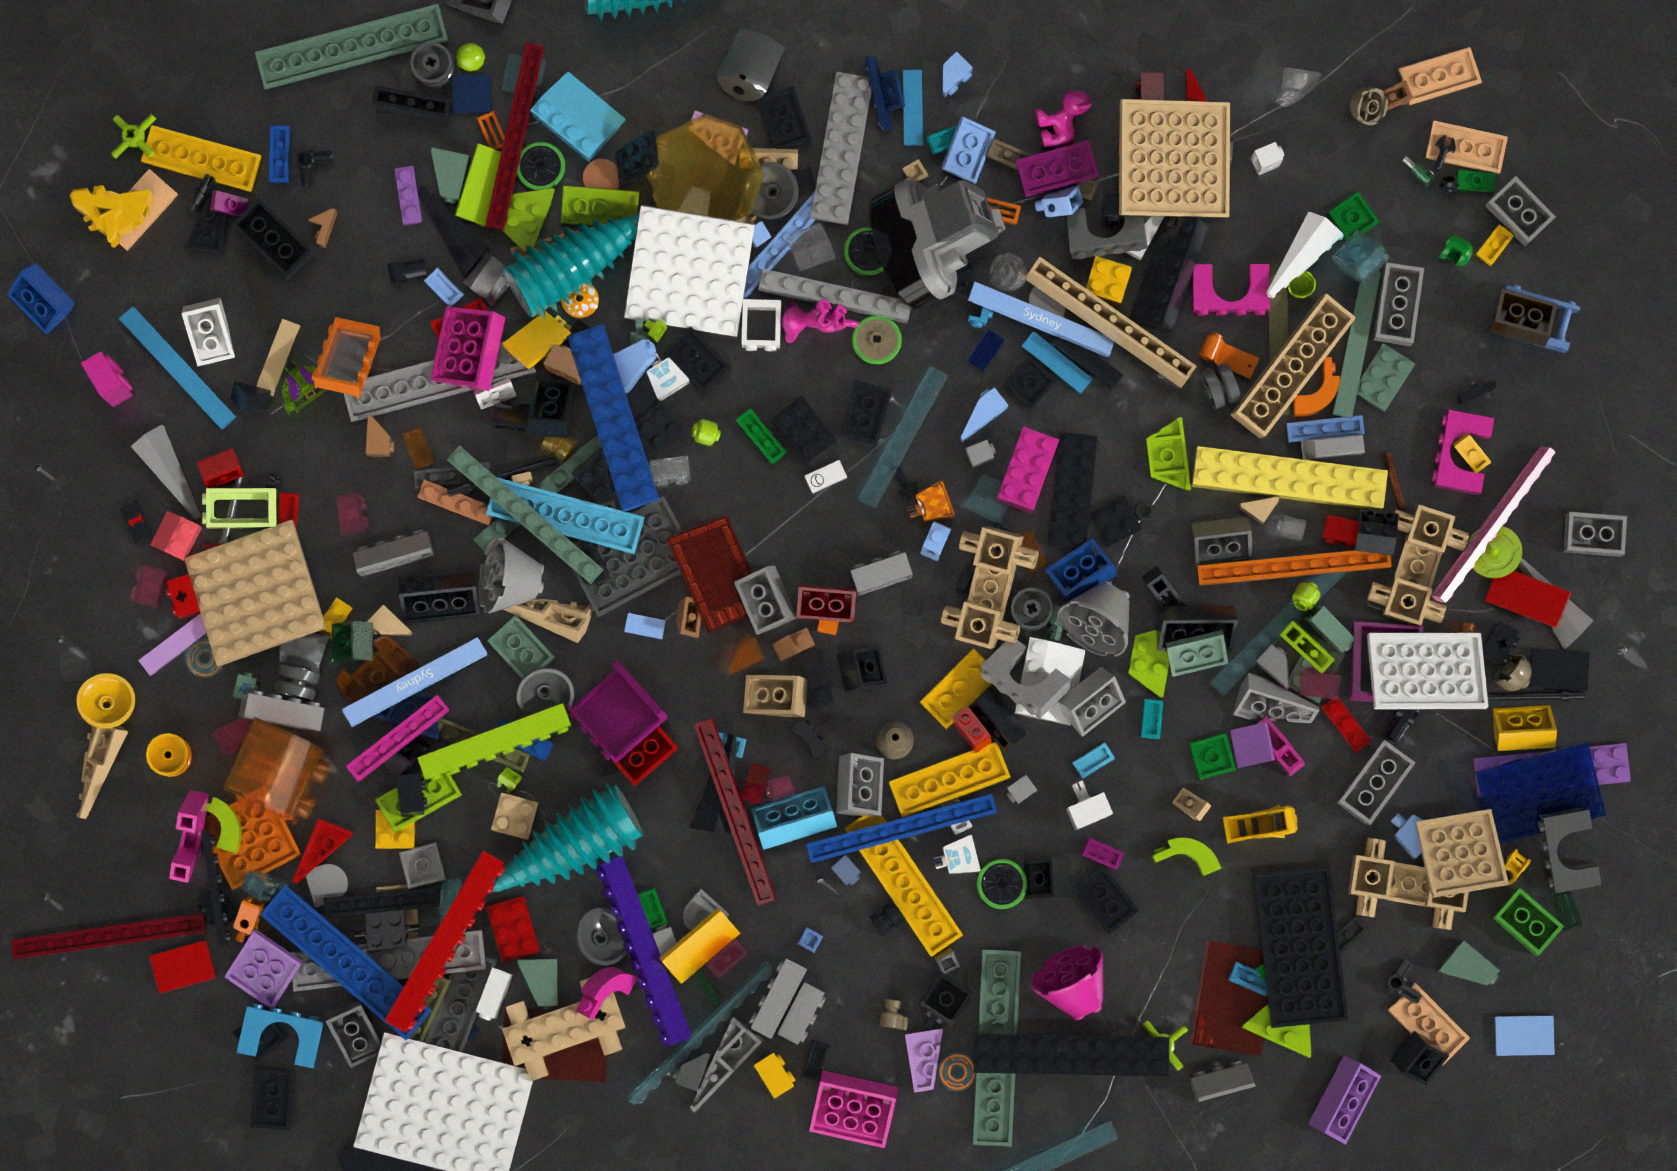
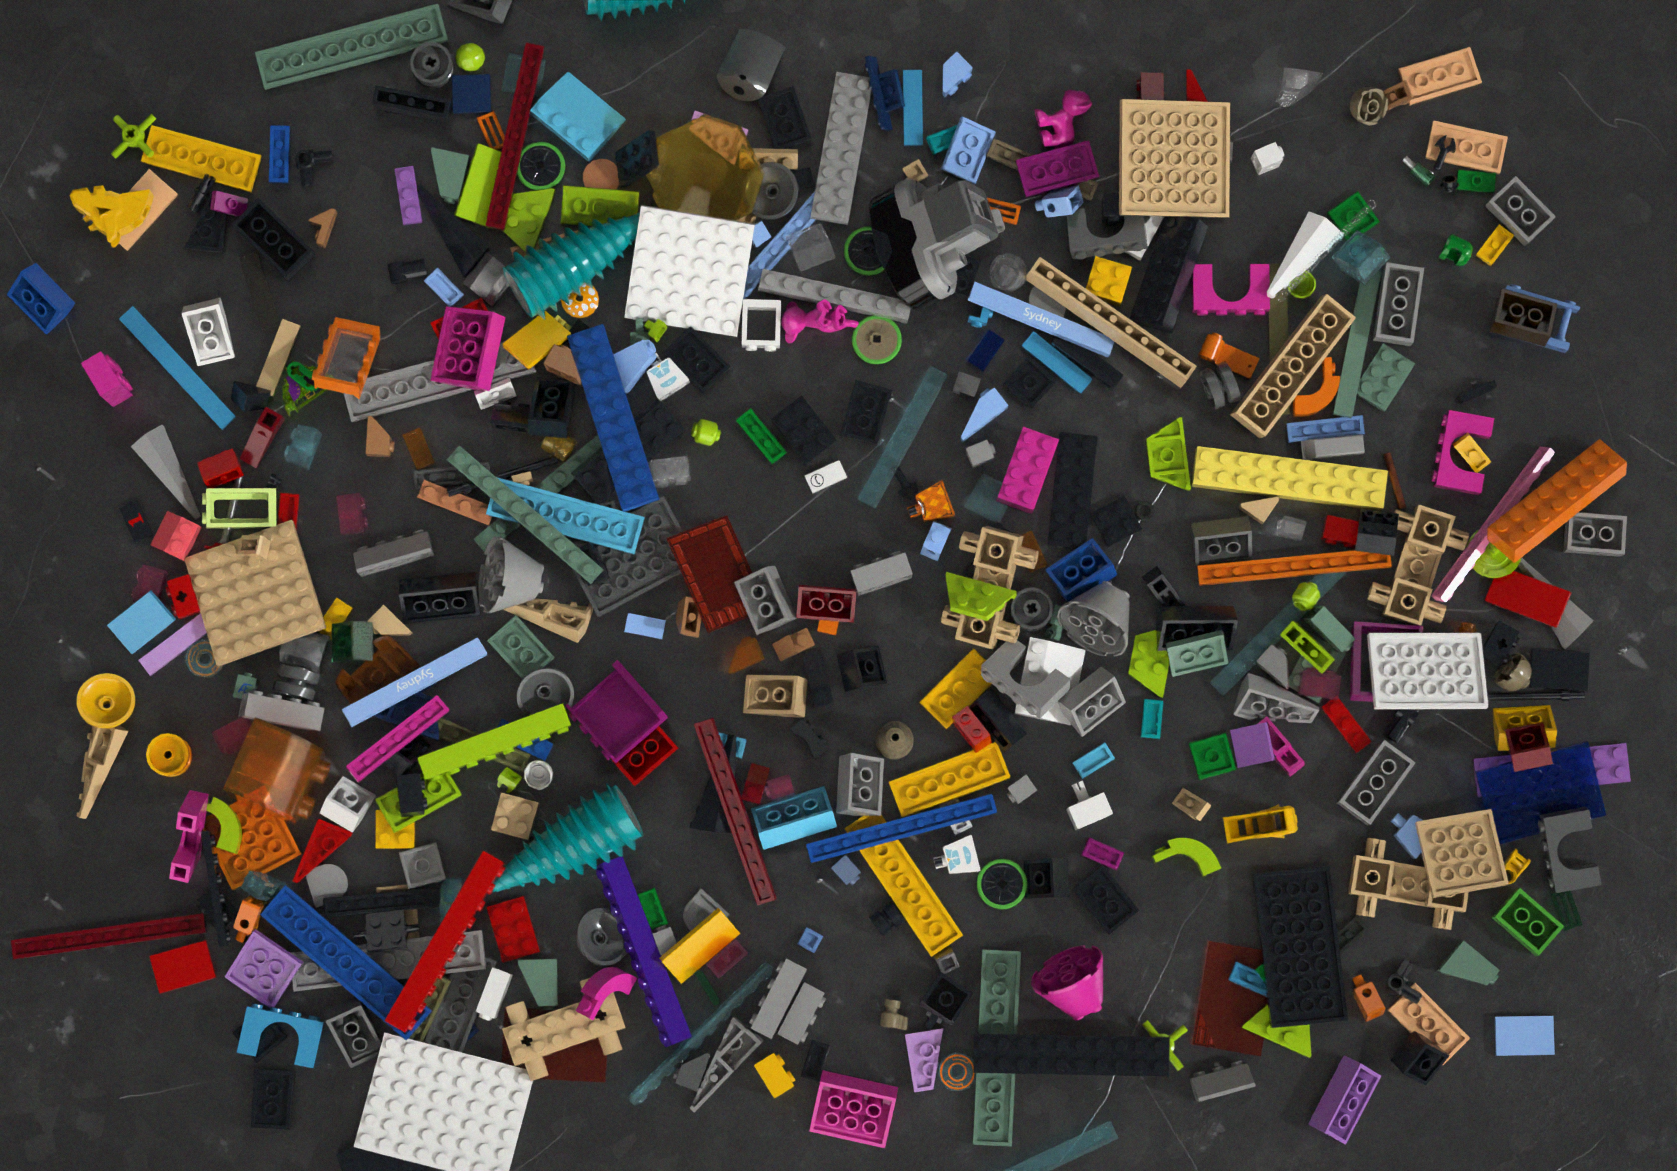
none -> dark azure tile [107,590,176,654]
none -> tan slope [237,535,271,560]
none -> dark red slope [240,407,285,468]
none -> clear light blue slope [284,424,322,470]
none -> green beam [287,362,318,392]
none -> white slope [320,776,376,833]
none -> white hair [524,760,553,790]
none -> lime wing [945,572,1017,621]
none -> flat silver panel [952,371,981,397]
none -> clear piece [1277,200,1376,301]
none -> orange torso [1352,974,1386,1022]
none -> orange brick [1487,439,1627,563]
none -> dark red brick [1505,722,1553,772]

